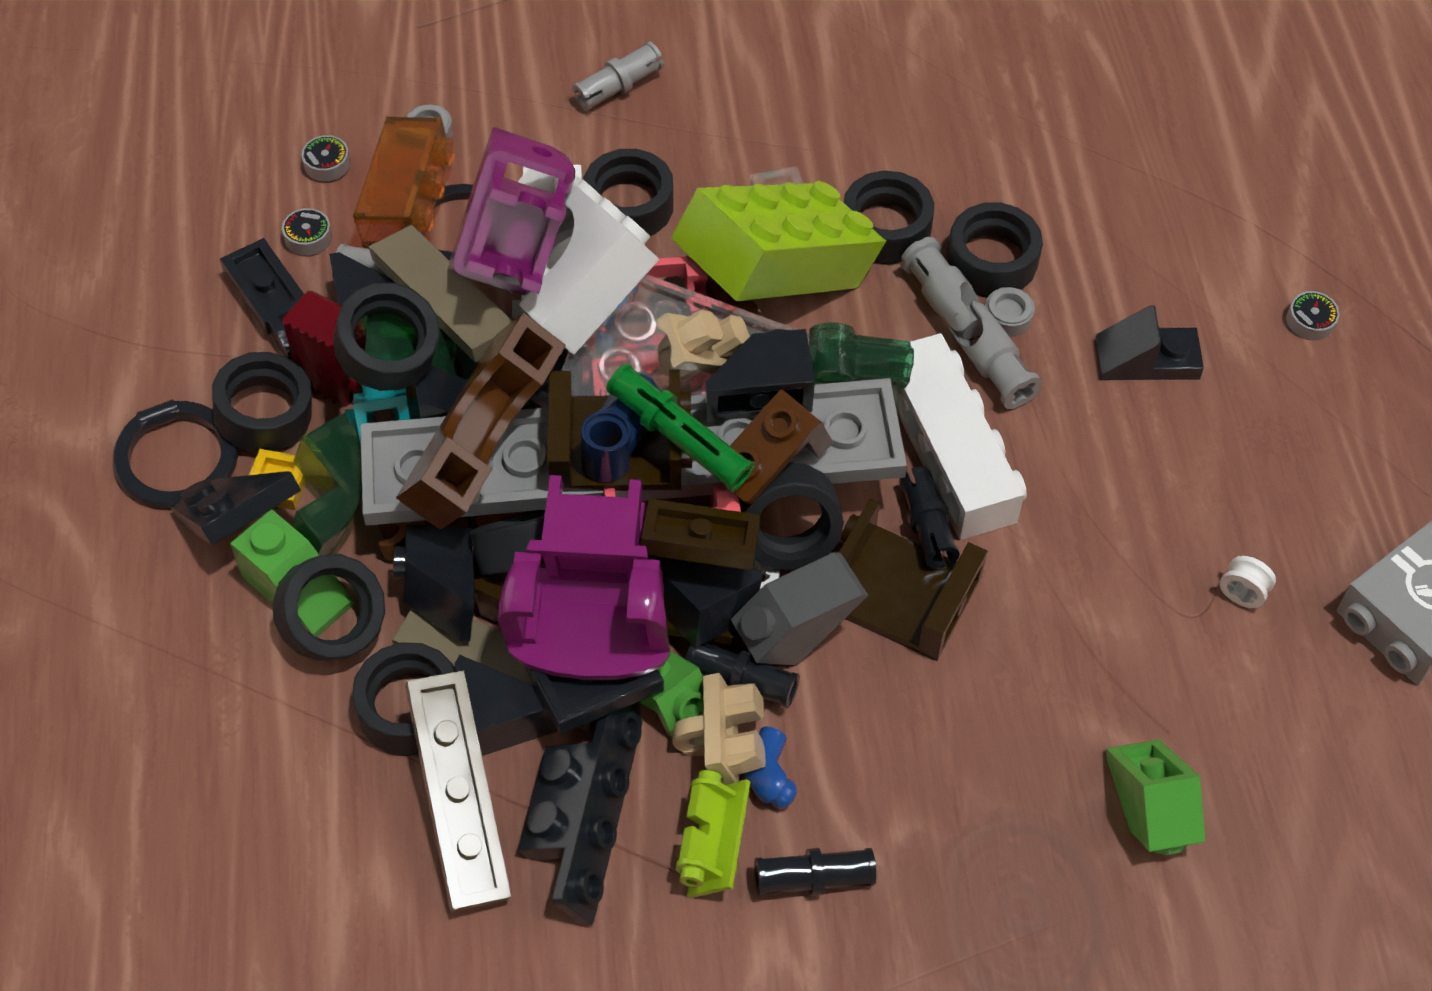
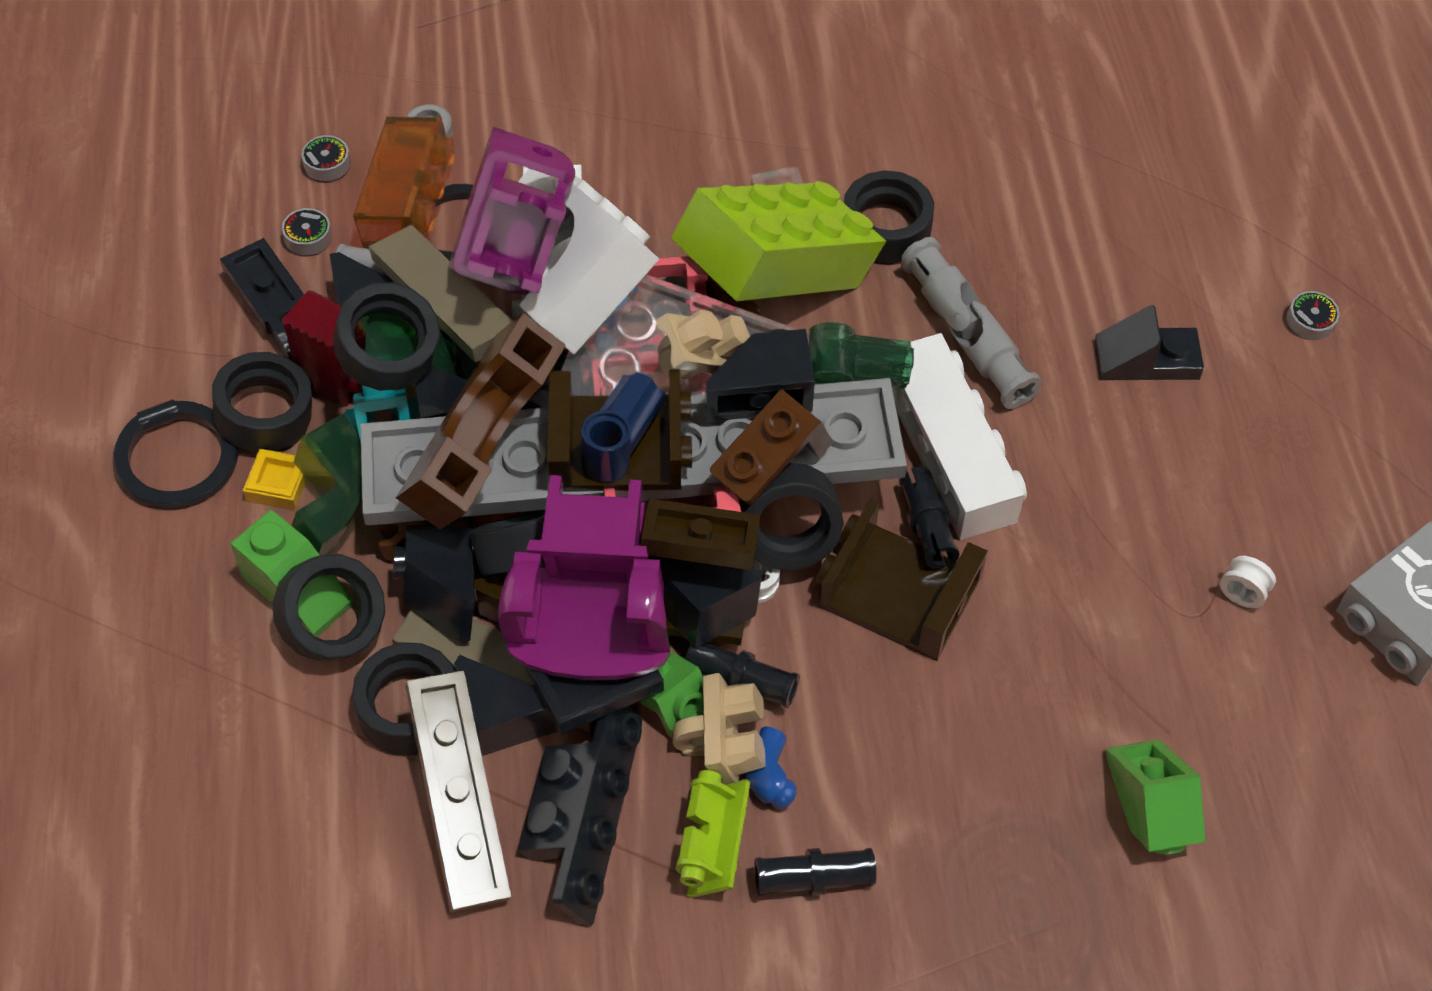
black wing [170,471,301,546] -> none
light grey pin [572,41,664,111] -> none
black tyre [583,149,674,236] -> none
green pin [606,363,755,492] -> none
dark grey slope [731,552,869,665] -> none
black tyre [947,202,1043,296] -> none
light grey tile [985,287,1035,336] -> none

